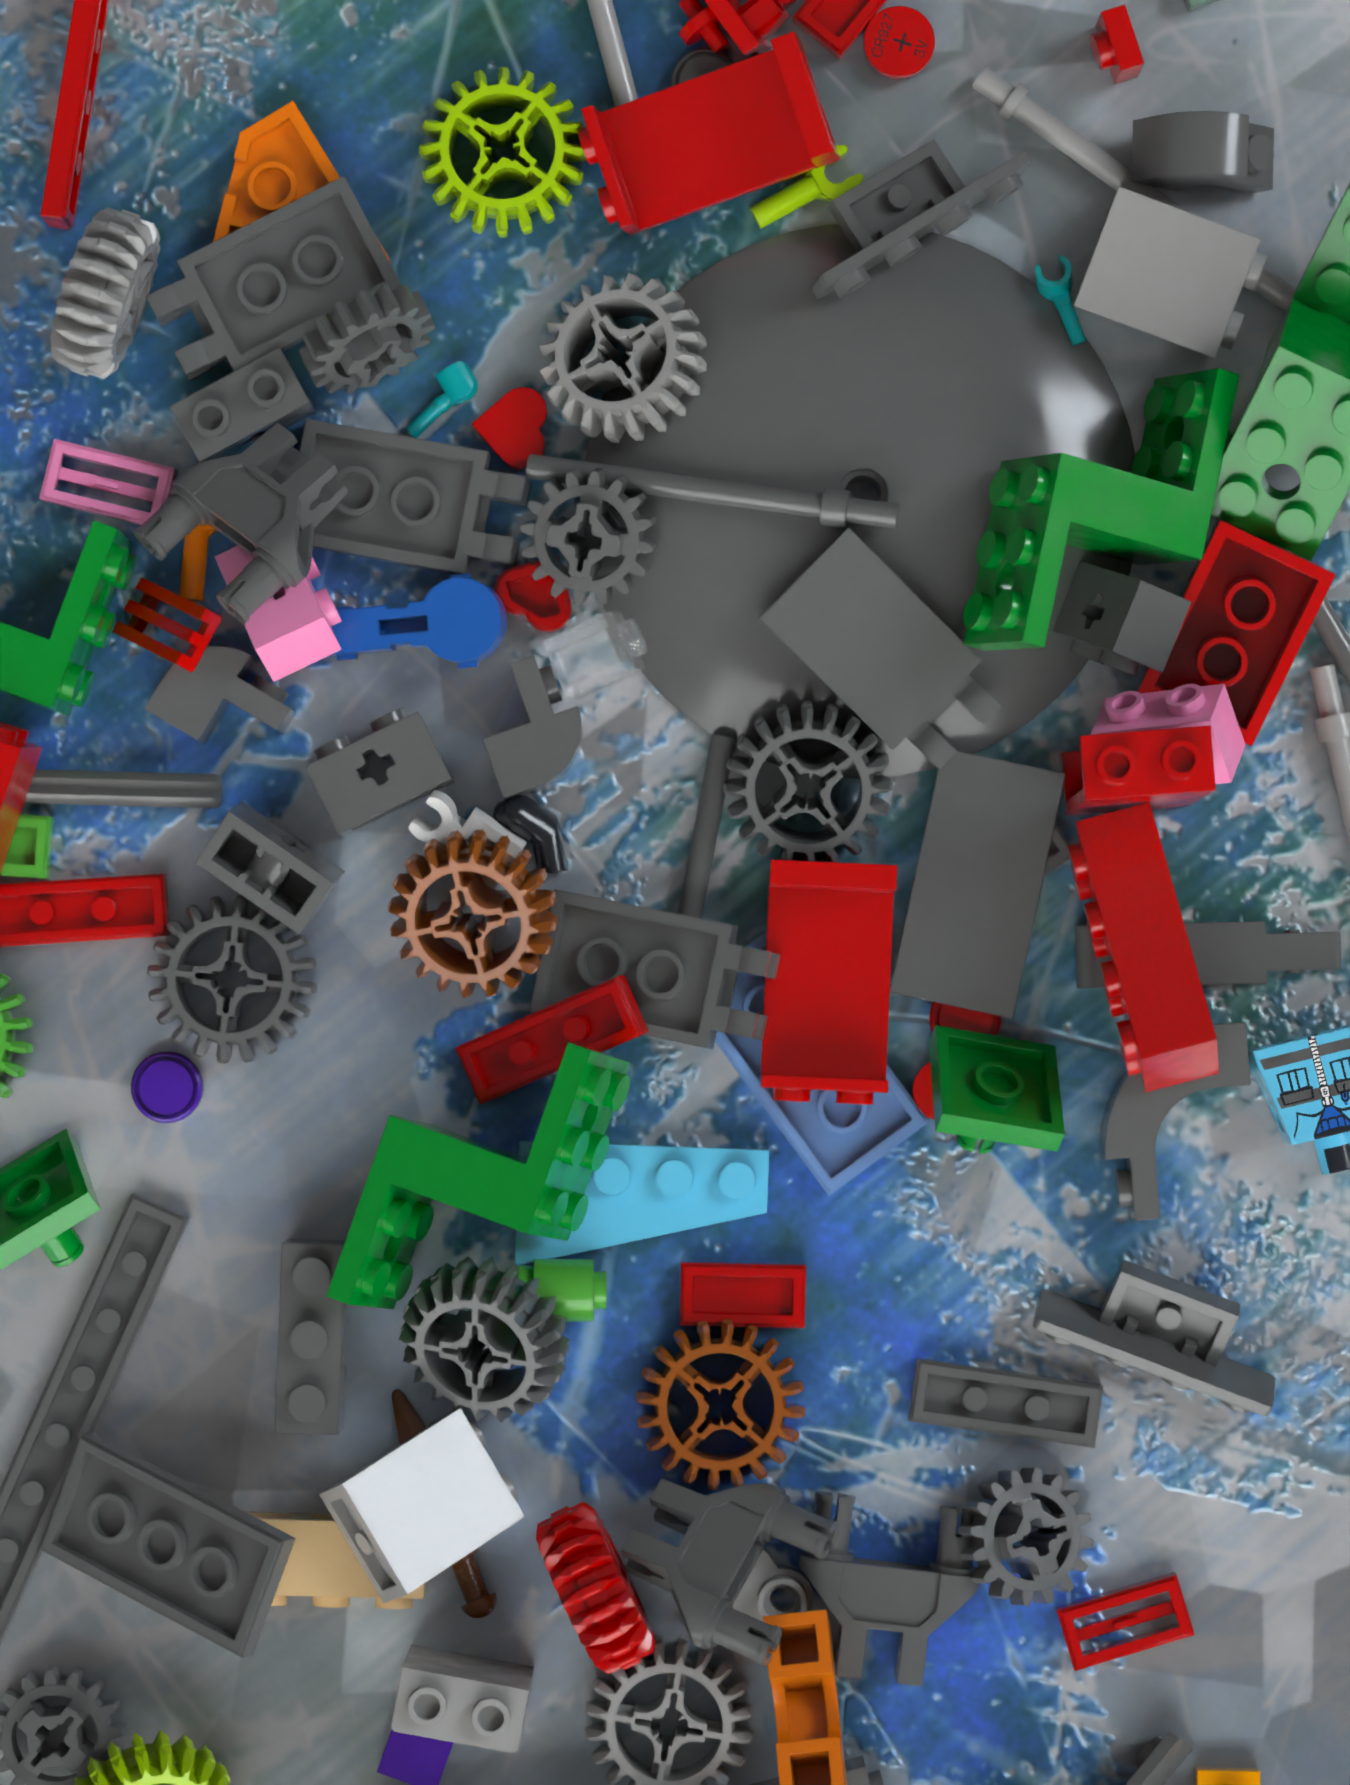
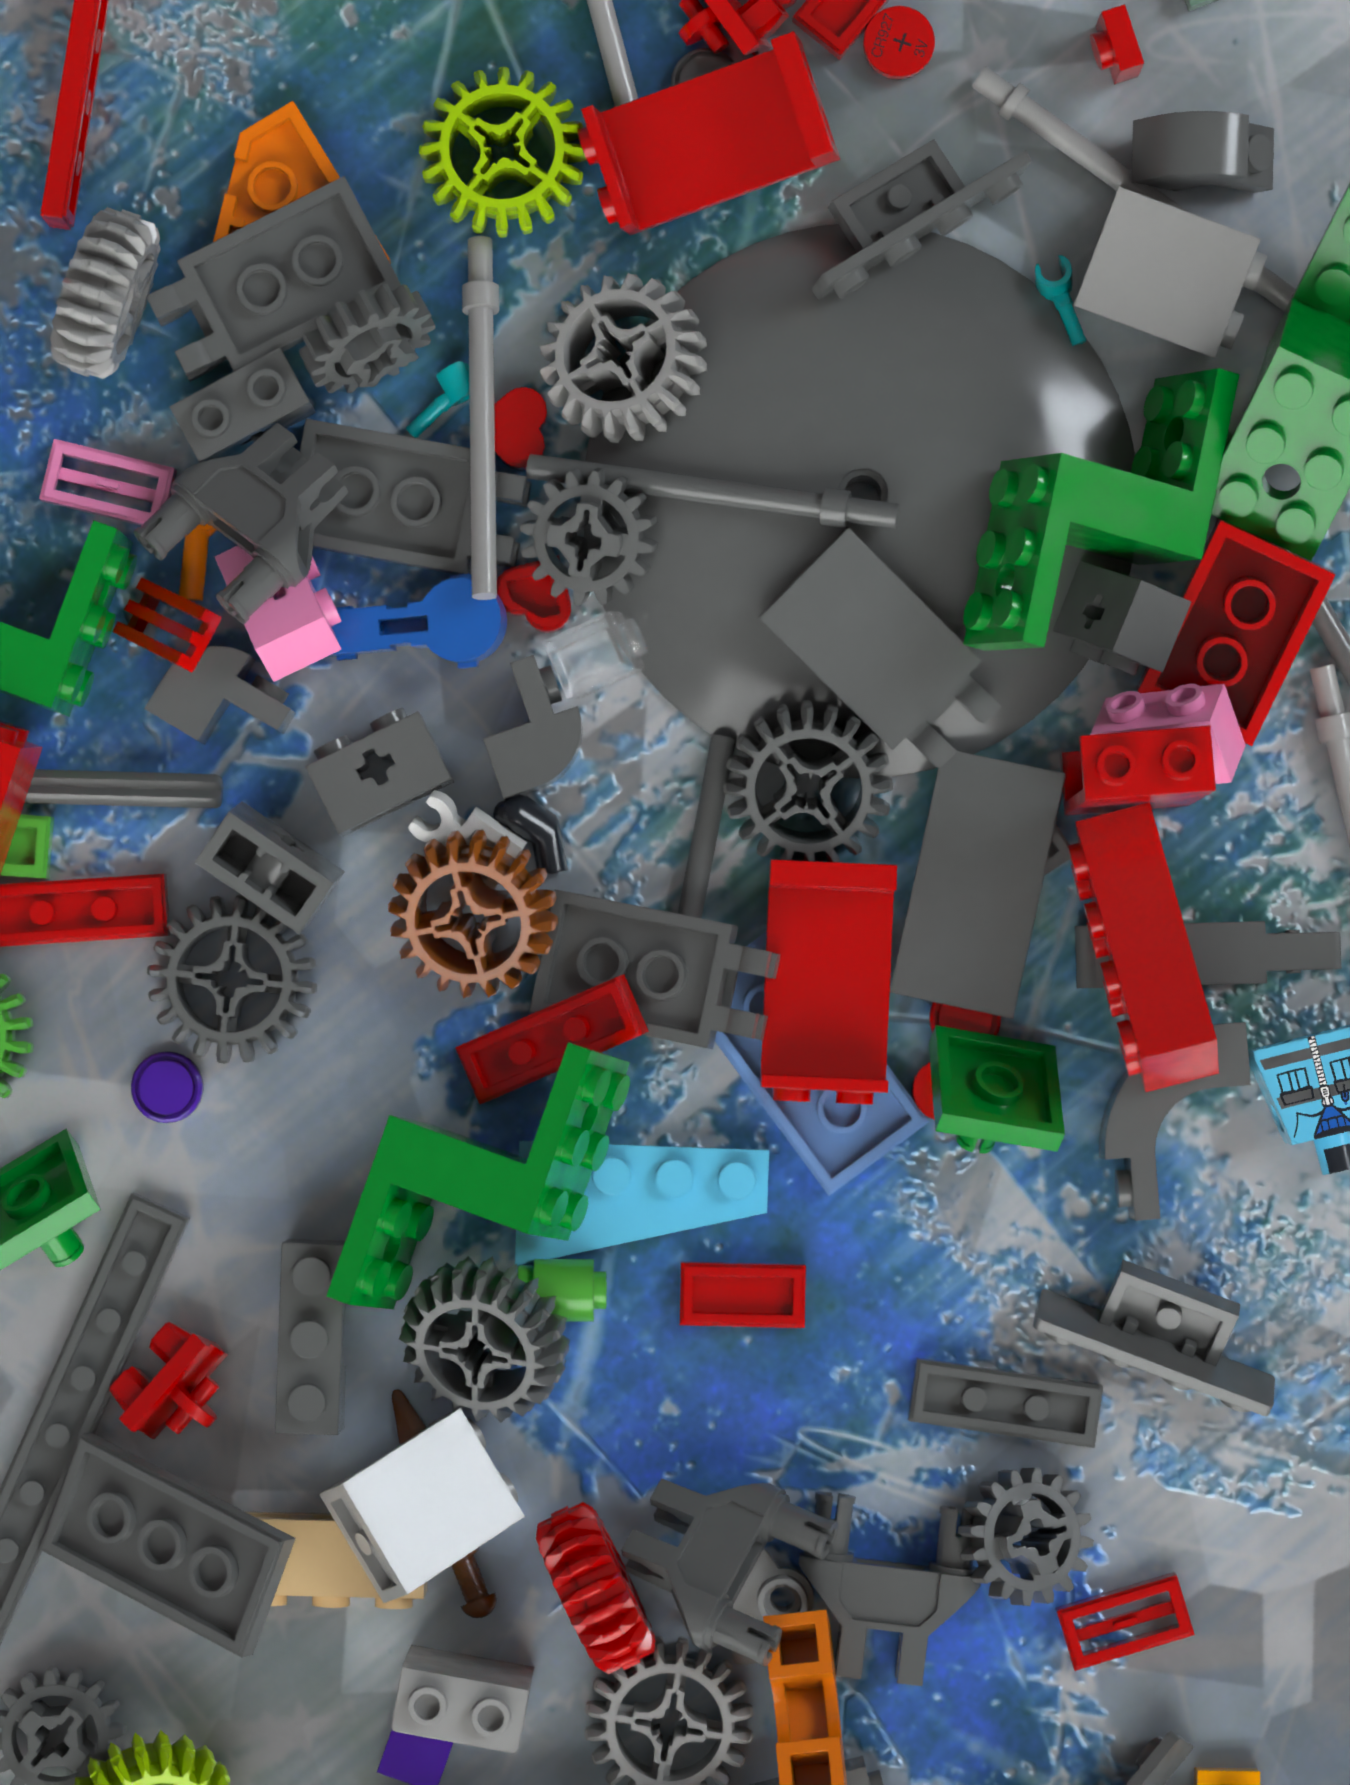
dark orange gear [636,1319,805,1490] -> none
lime bar [749,145,863,229] -> none
none -> red hips [109,1322,228,1439]
none -> light grey bar [462,236,499,600]

